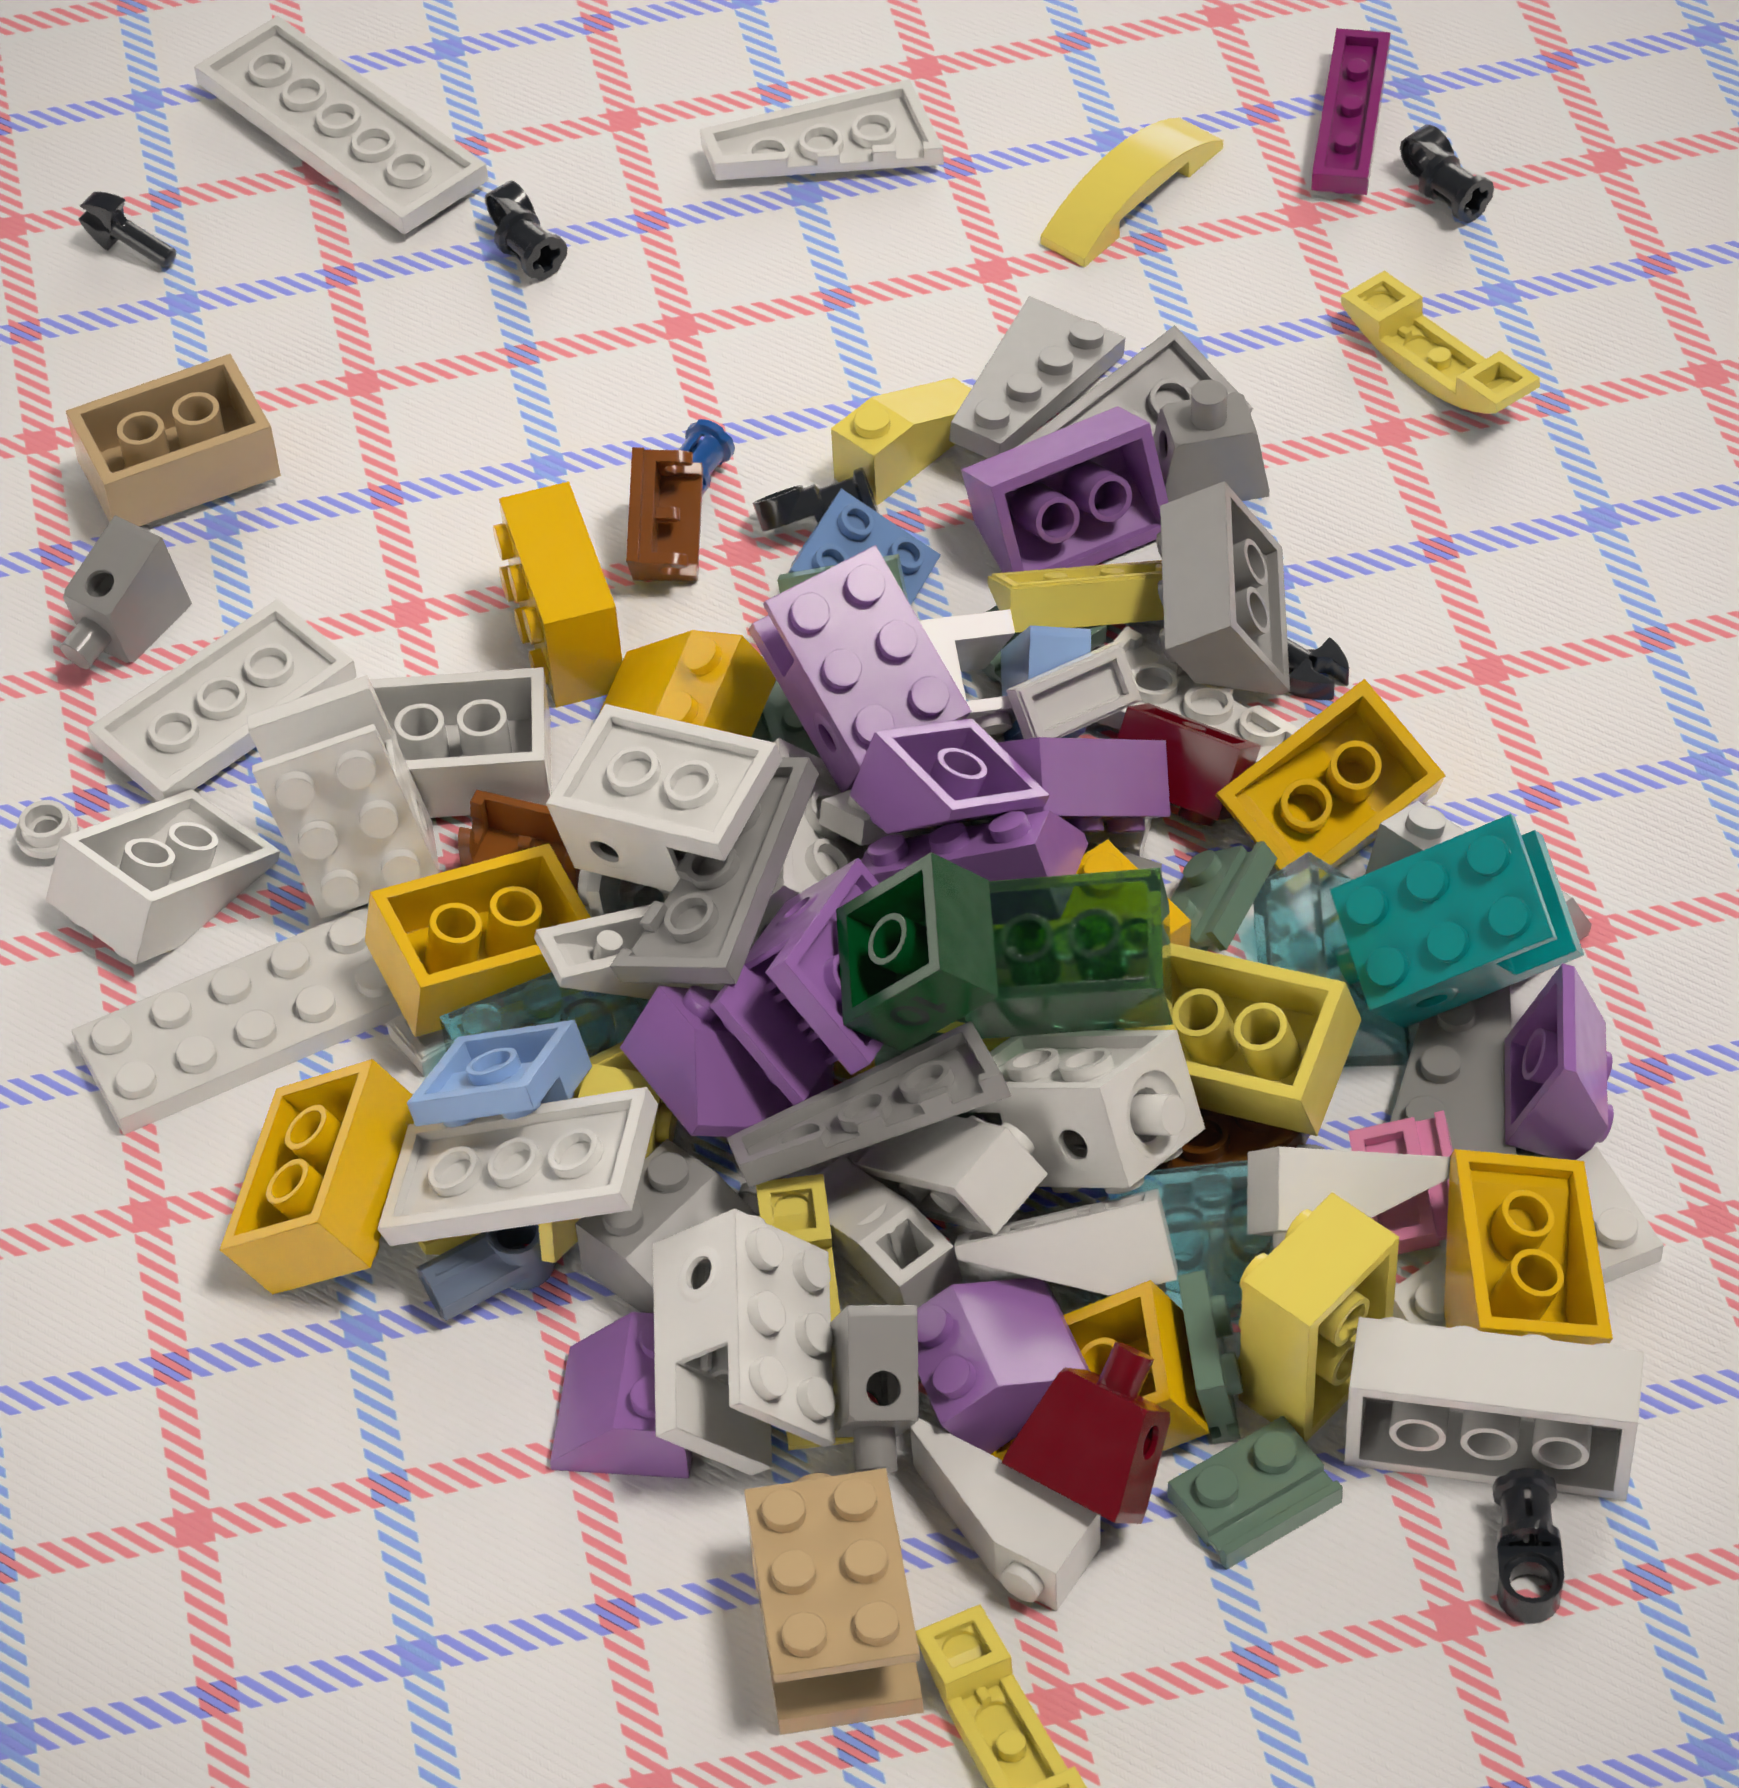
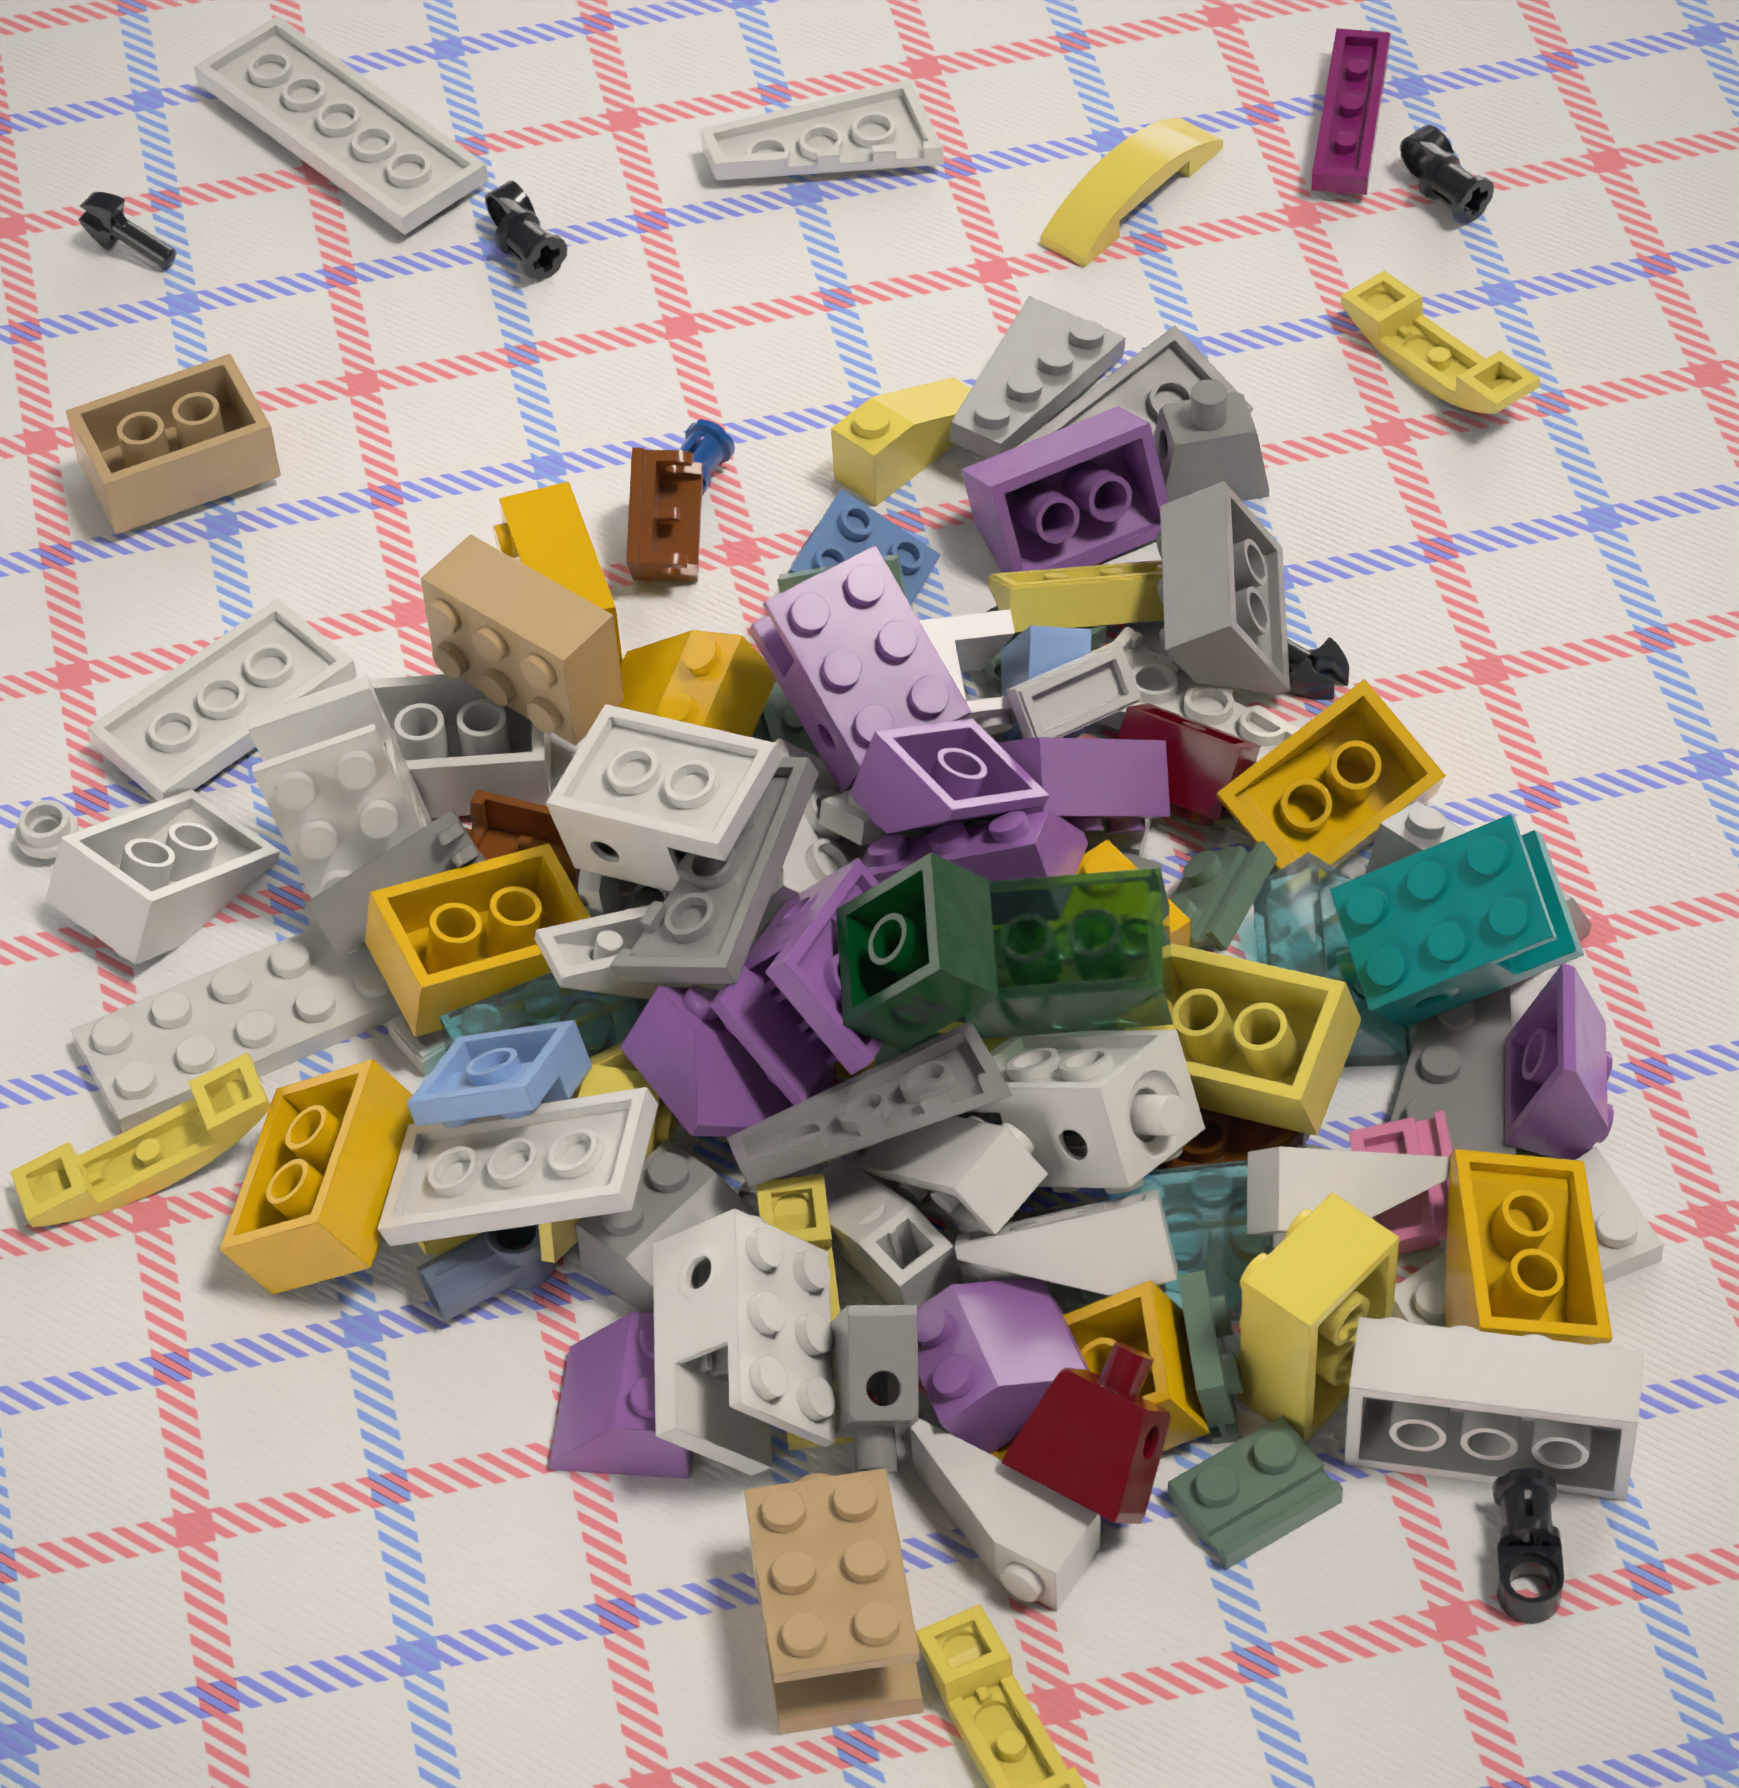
light grey torso [60,515,192,669] -> none
black connector [752,467,879,531] -> none
none -> light yellow slope [10,1052,271,1227]
none -> light grey hinge [305,809,486,958]
none -> tan brick [420,534,624,746]

